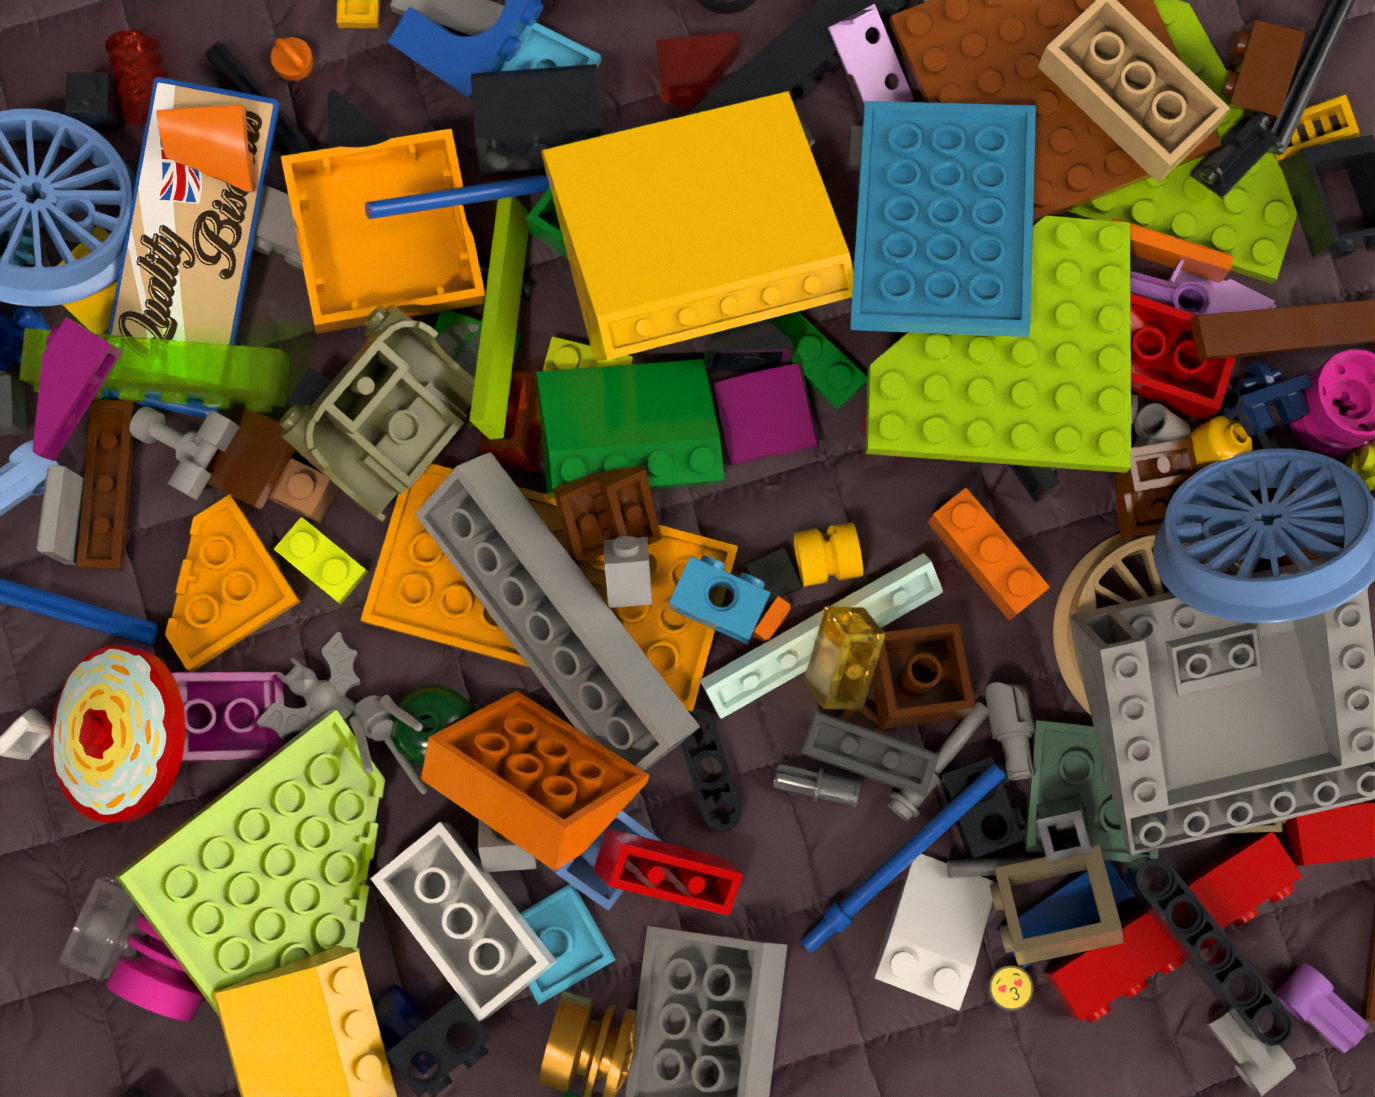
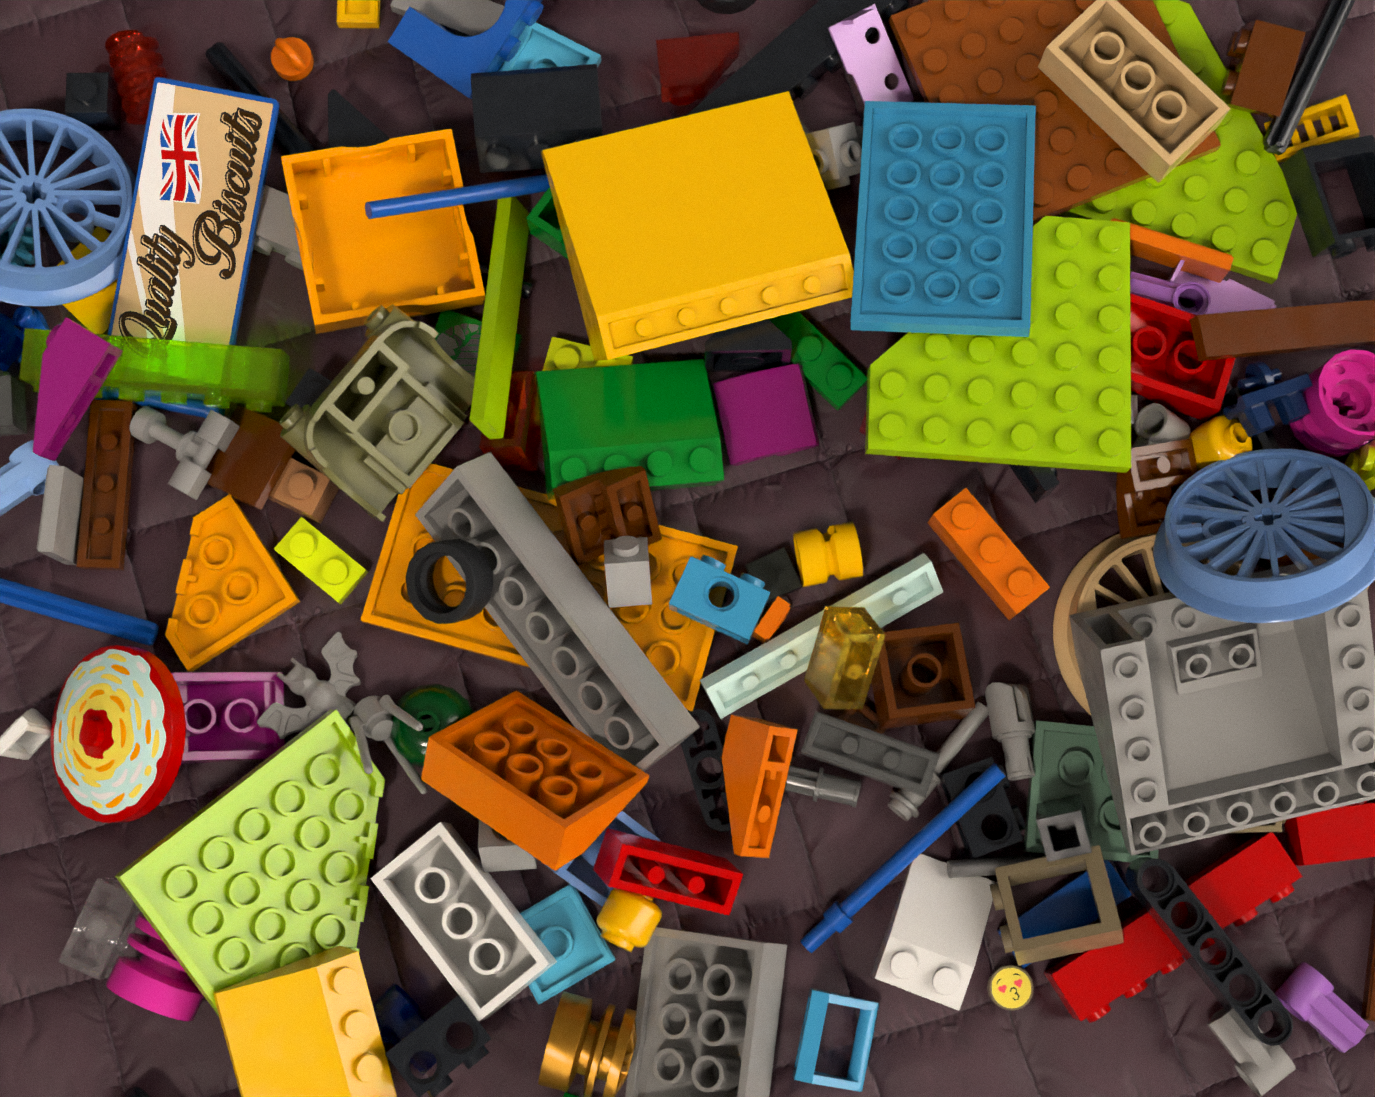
orange slope [156,104,255,193] -> none
black hinge [1190,111,1280,199] -> none
none -> black tyre [406,539,493,624]
none -> yellow head [596,888,662,952]
none -> orange slope [721,715,798,858]
none -> dark azure tile [792,988,879,1092]
none -> light grey brick [805,122,862,190]

